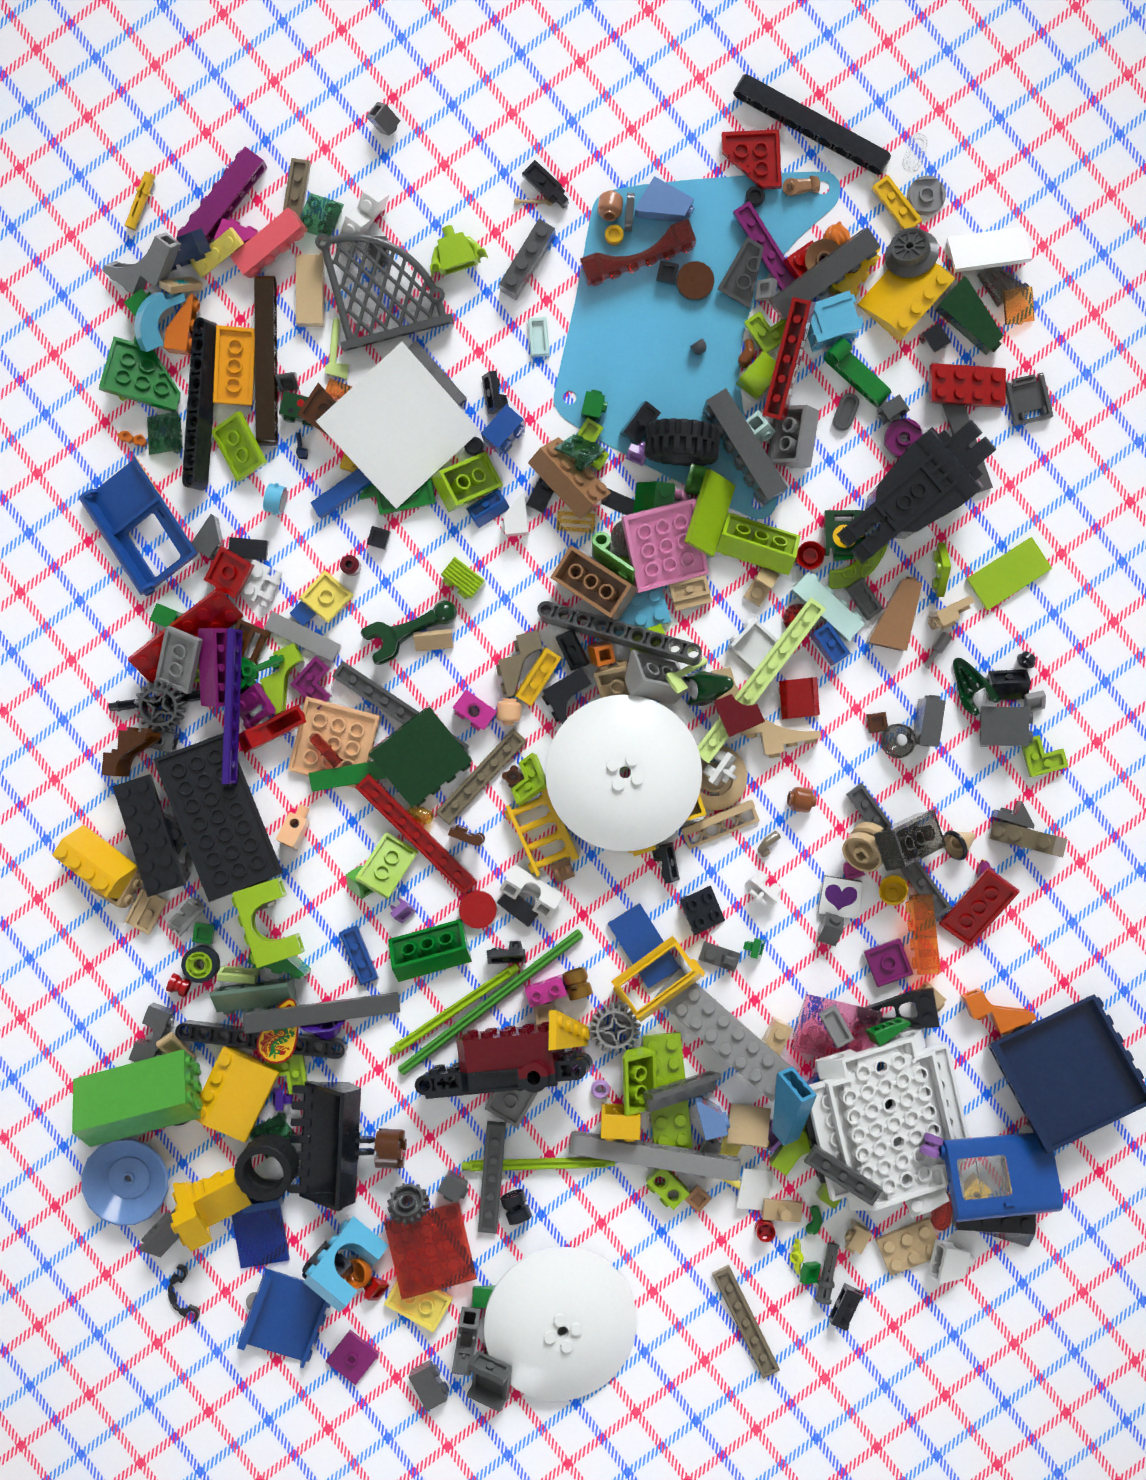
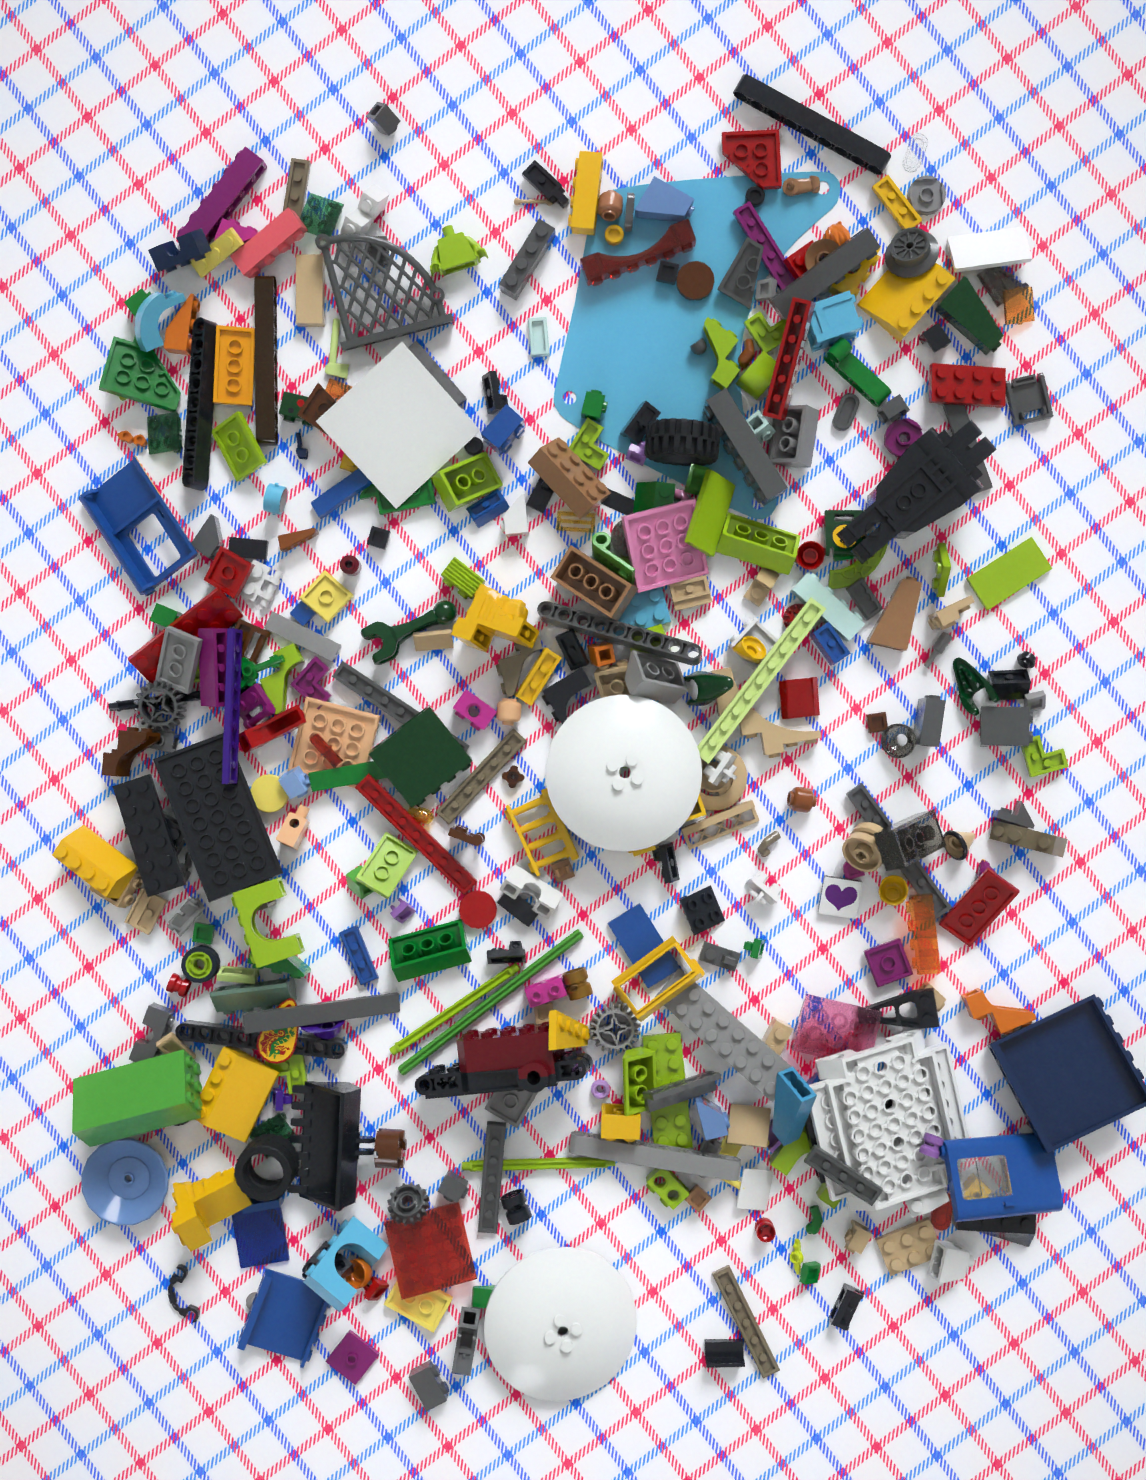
light grey arch [103,232,181,294] -> none
yellow pin [124,171,156,231] -> none
dark grey slope [138,1208,179,1258] -> none
tan tile [159,276,203,294] -> none
dark grey slope [275,372,299,392] -> none
dark grey panel [467,1351,512,1412] -> none
lime plate [511,752,547,806] -> none
clear green hinge [554,434,606,472] -> none
yellowish green piece [666,657,708,694] -> none
dark red tile [713,694,765,737] -> none
tan tile [762,1198,803,1222] -> none
dark grey pin [814,1242,840,1305] -> none
dark grey brick [817,912,844,947] -> none
light grey tile [818,1004,855,1049] -> none
green slope [865,1017,911,1046] -> none
none -> light yellow tile [250,774,289,813]
none -> dark orange slope [277,528,319,552]
none -> light blue brick [278,766,310,800]
none -> yellow brick [451,584,540,653]
none -> yellow brick [568,151,604,235]
none -> lime arch [703,317,740,391]
none -> black panel [704,1339,745,1368]
none -> yellow piece [732,636,766,665]

